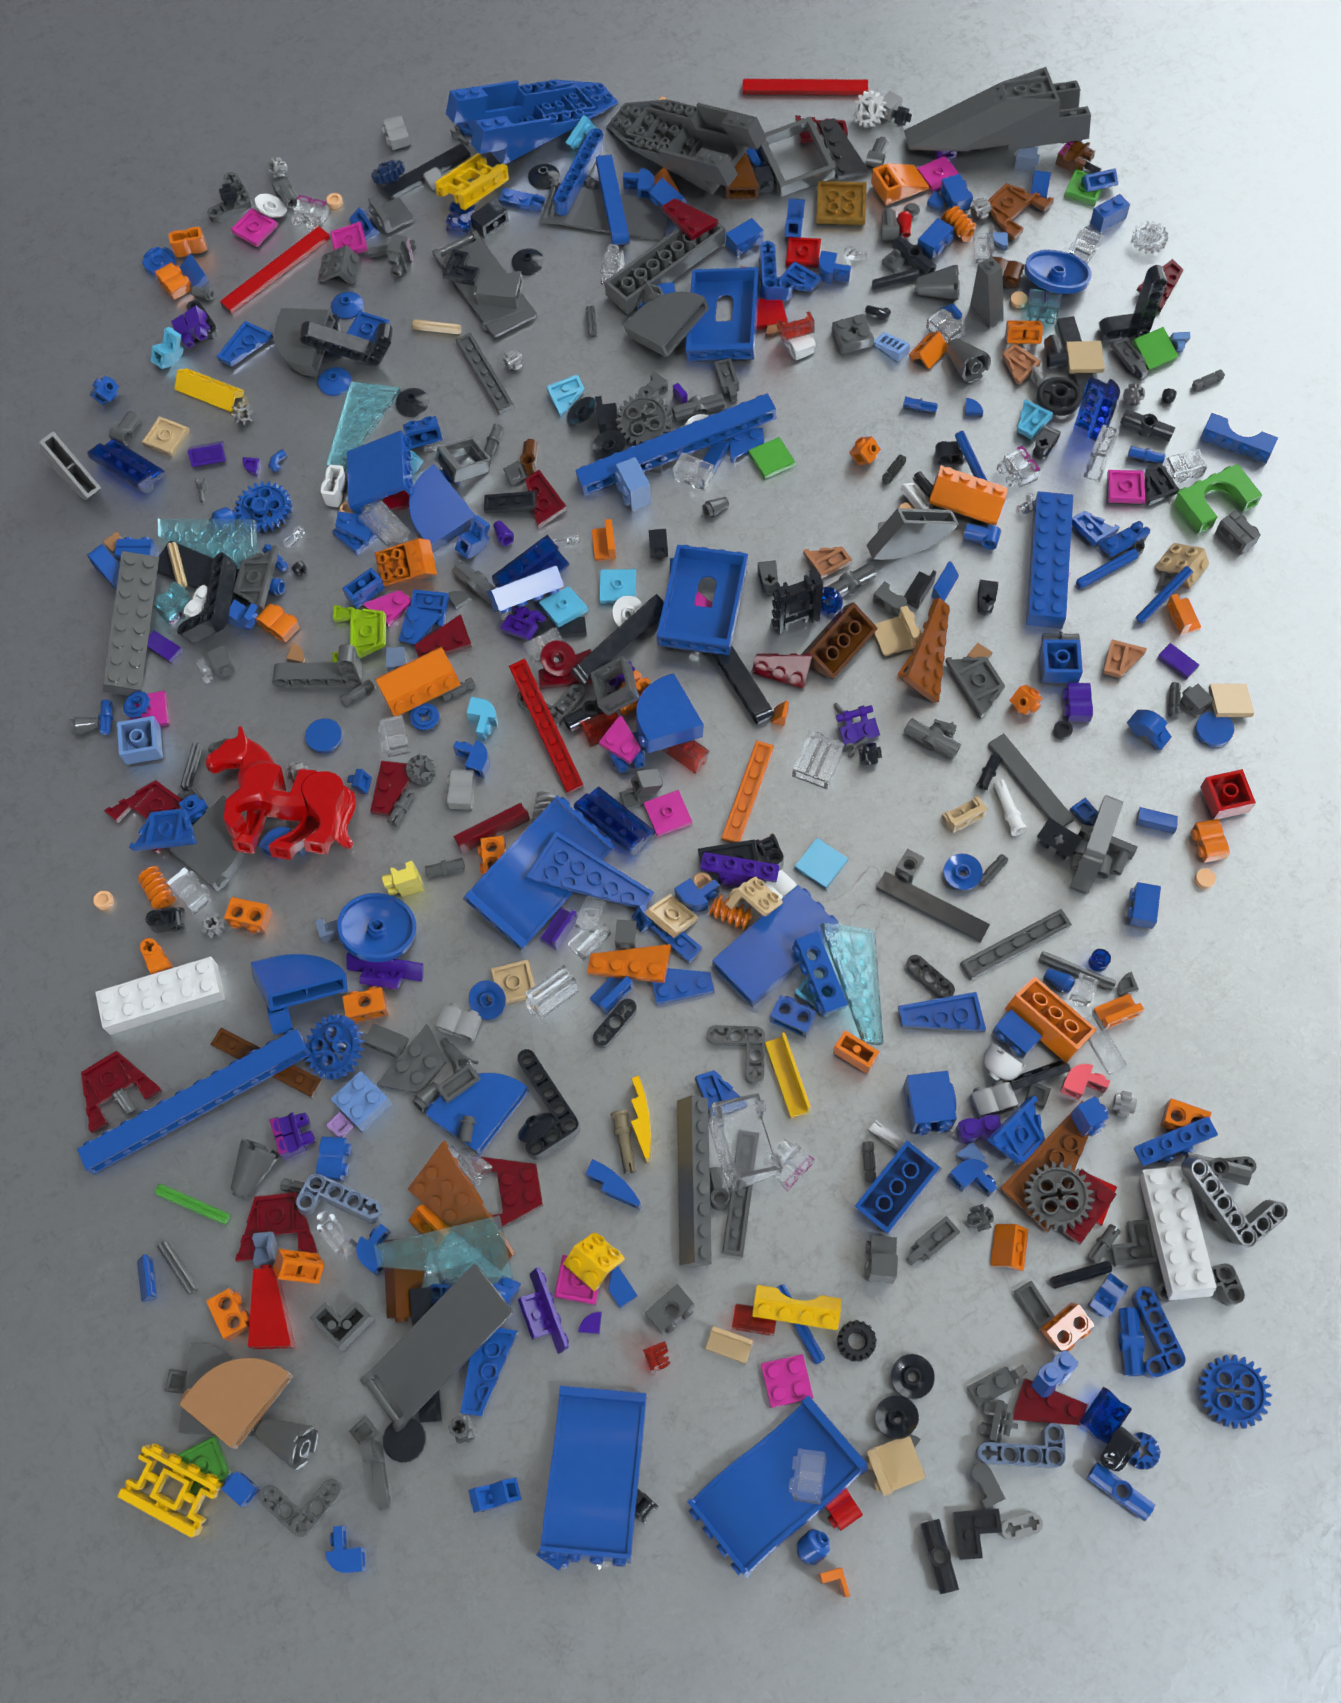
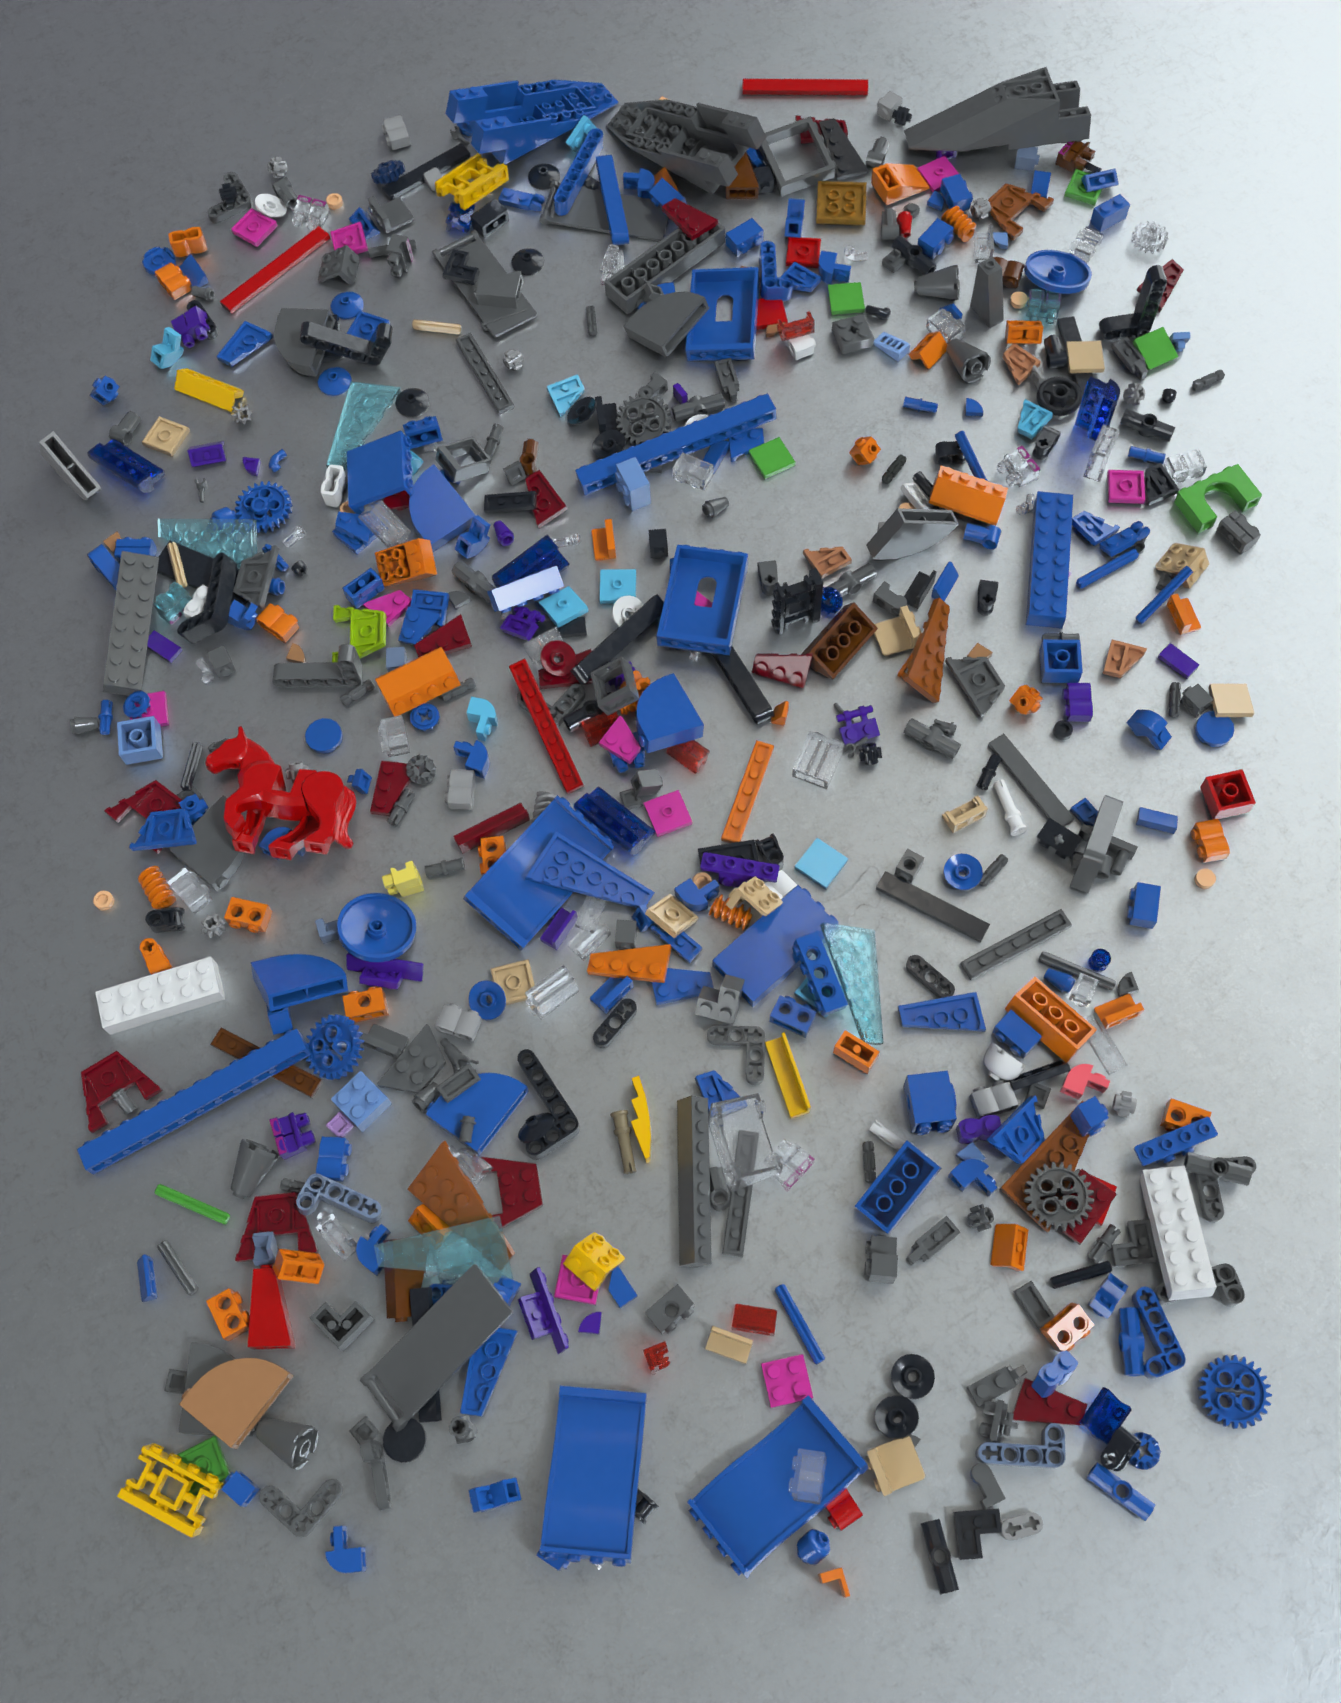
blue slope [586,1159,642,1210] -> none
yellow arch [752,1285,841,1330] -> none
black tyre [837,1320,877,1362] -> none
white gear [853,90,886,128] -> none
black axle [872,268,920,289] -> none
dark grey beam [1181,1158,1288,1247] -> none
blue arch [1200,413,1279,464] -> none
none -> dark grey brick [695,974,745,1025]
none -> bright green tile [828,282,865,315]

